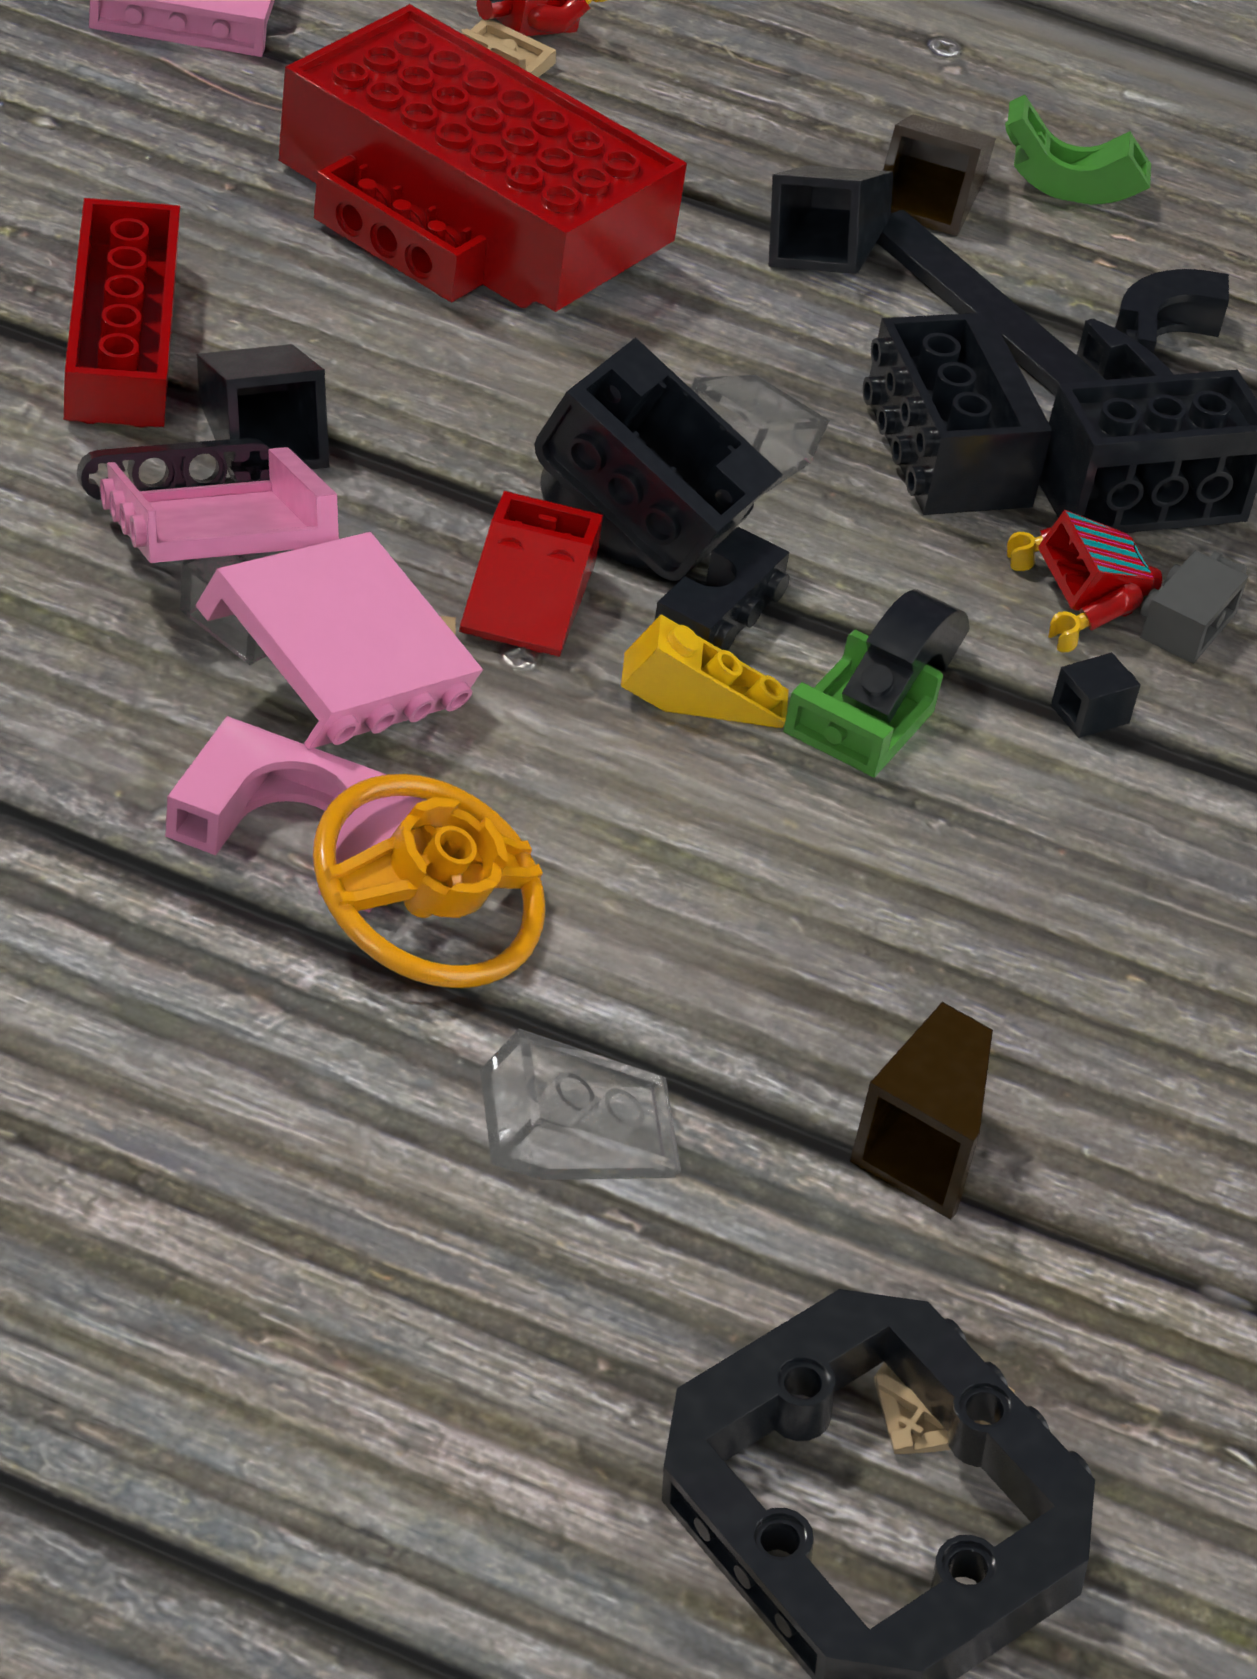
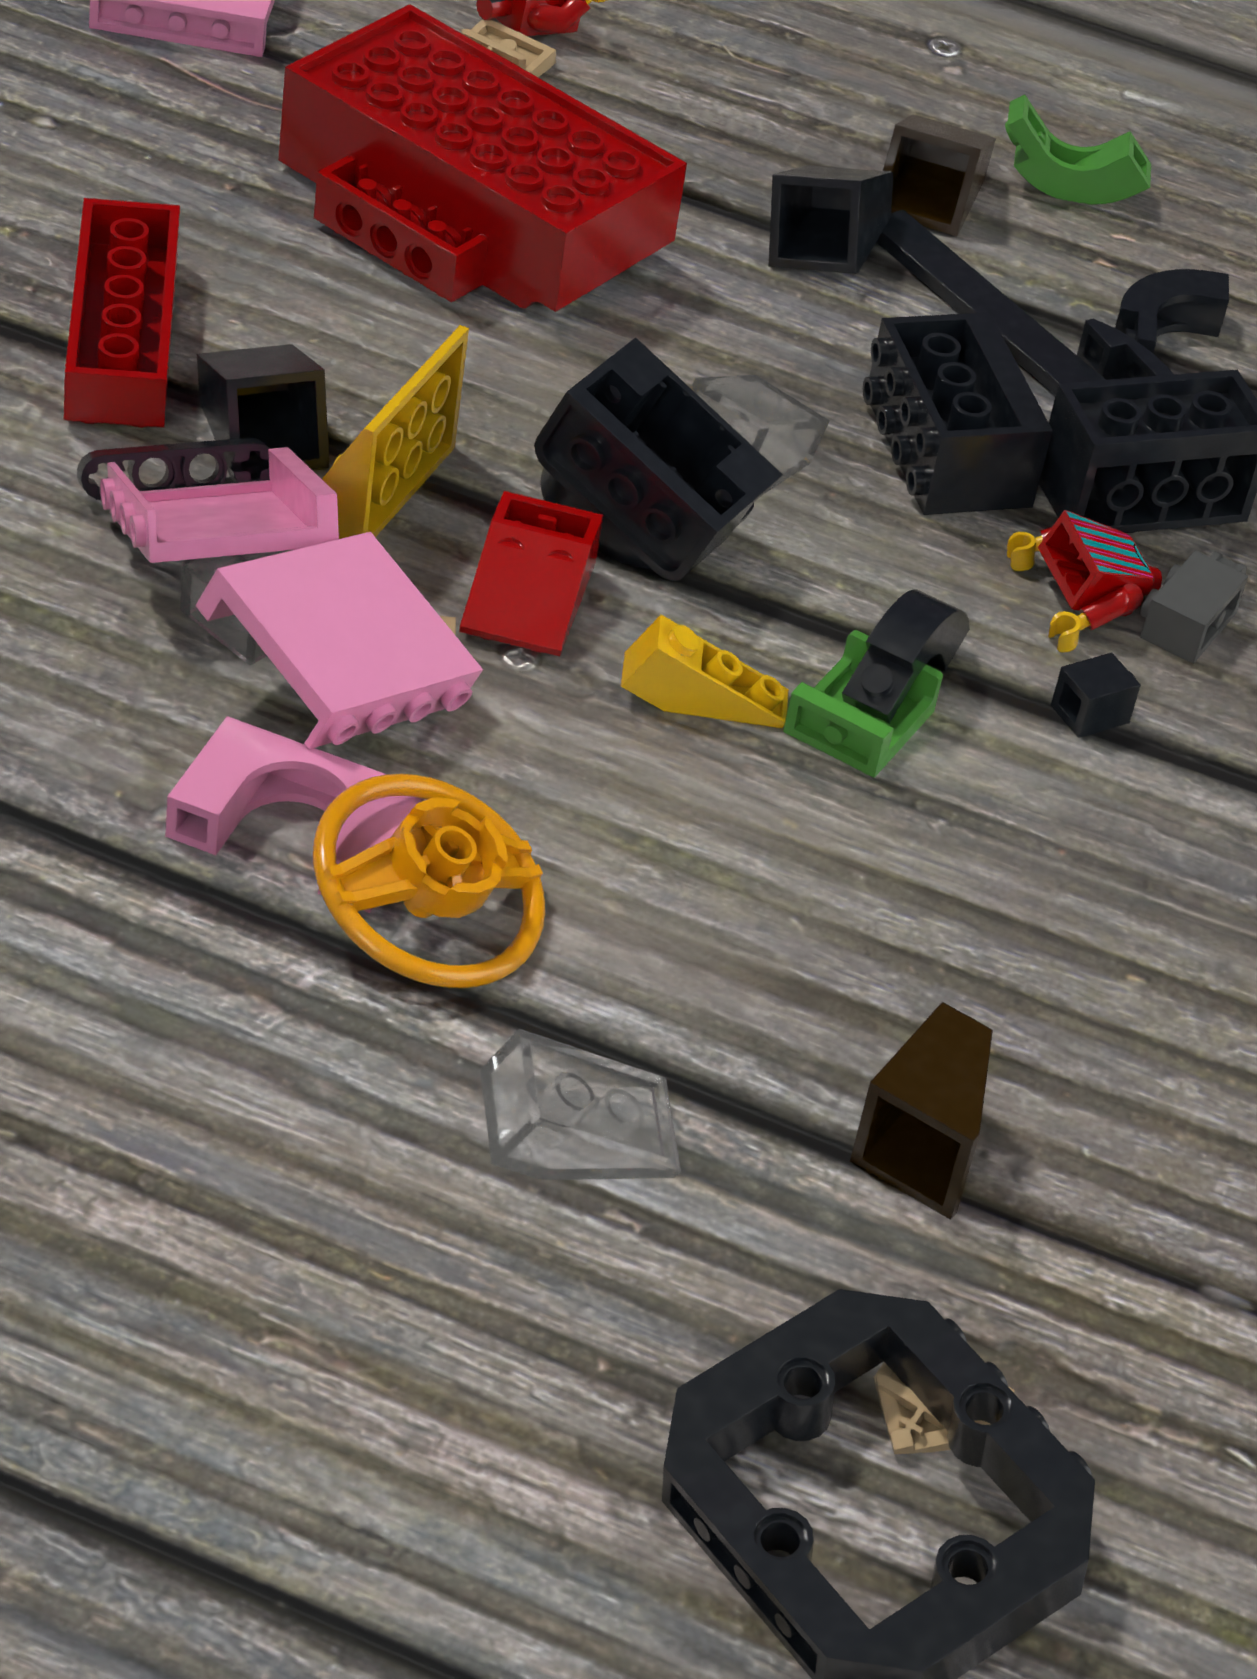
black arch [654,527,790,651] -> none
none -> yellow slope [322,325,469,539]

